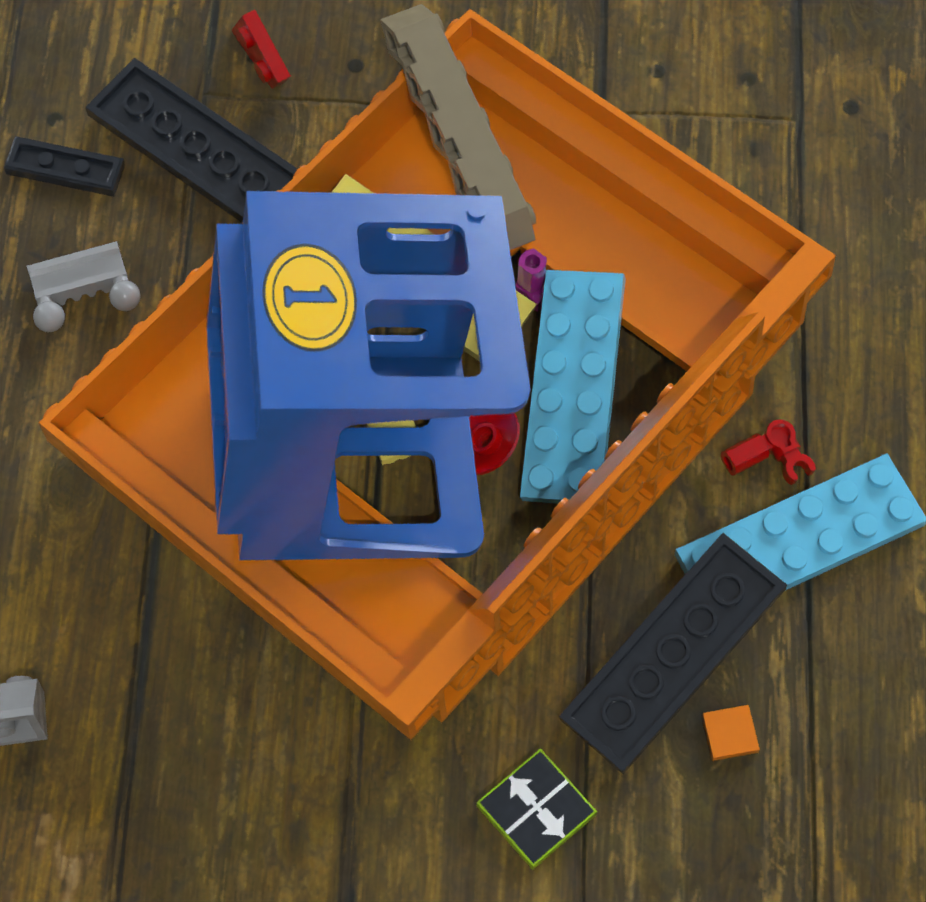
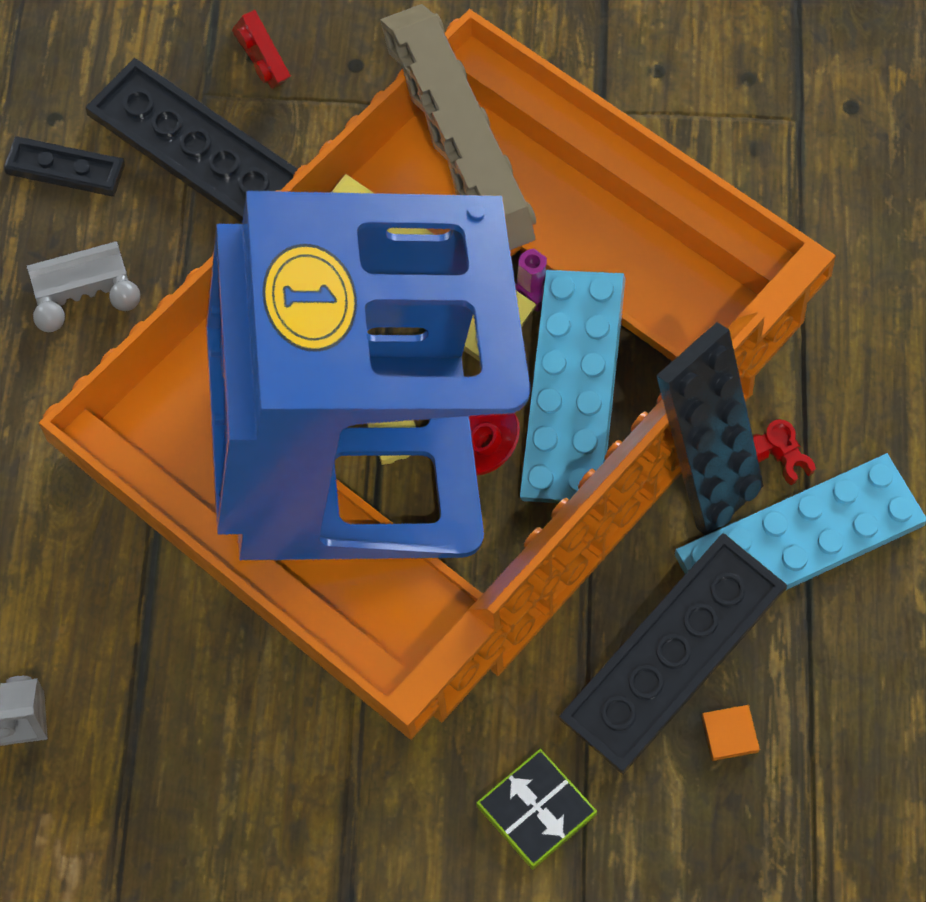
none -> black plate [656,322,764,535]

